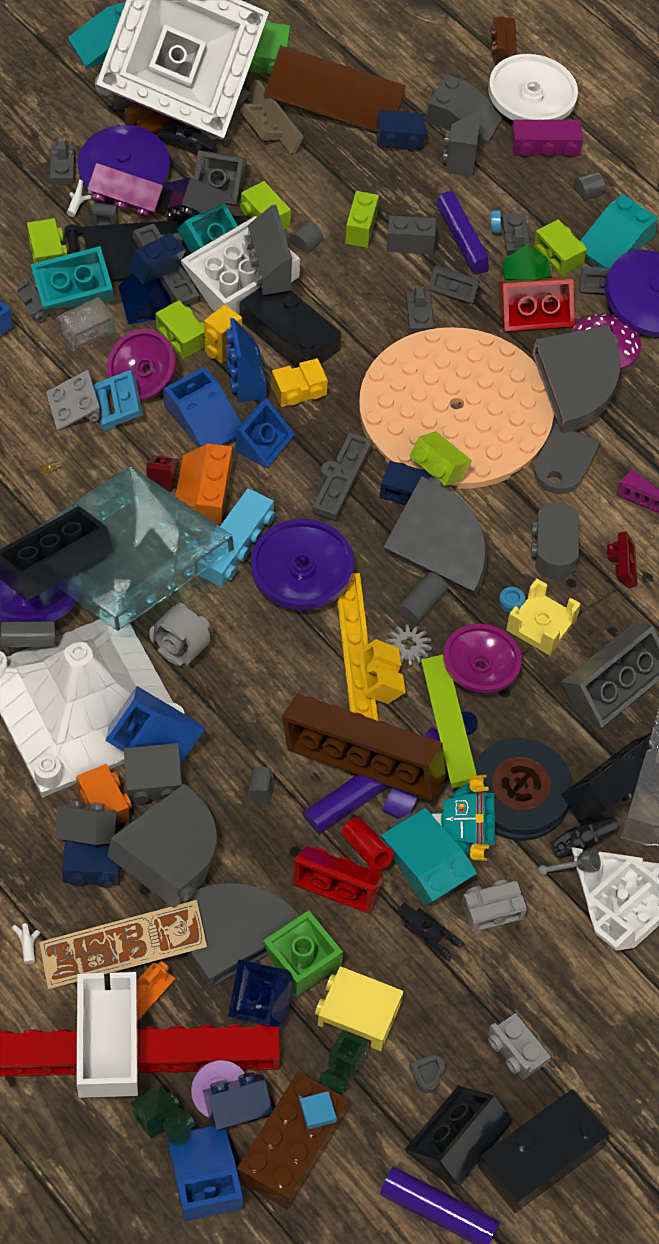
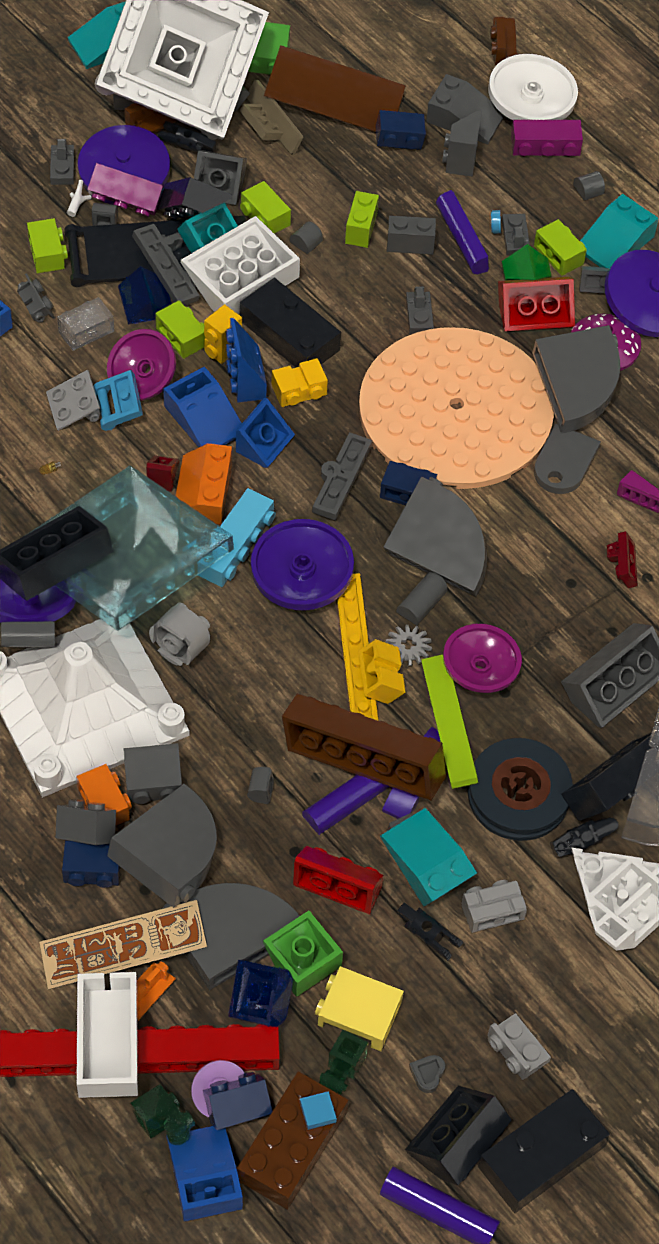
white bar [12,923,40,964] -> none
teal slope [31,246,114,309] -> none
blue slope [105,686,206,764] -> none
dark blue brick [128,233,186,285] -> none
dark grey slope [244,205,292,295] -> none
red brick [342,817,394,870] -> none
lime brick [409,431,472,486] -> none
dark grey hinge [429,265,480,303] -> none
teal torso [432,775,495,861] -> none
clear blue piece [461,712,477,735] -> none
dark azure tile [499,587,525,613] -> none
light yellow panel [507,579,581,656] -> none
dark grey brick [531,502,579,579] -> none
dark grey hinge [537,849,601,876] -> none

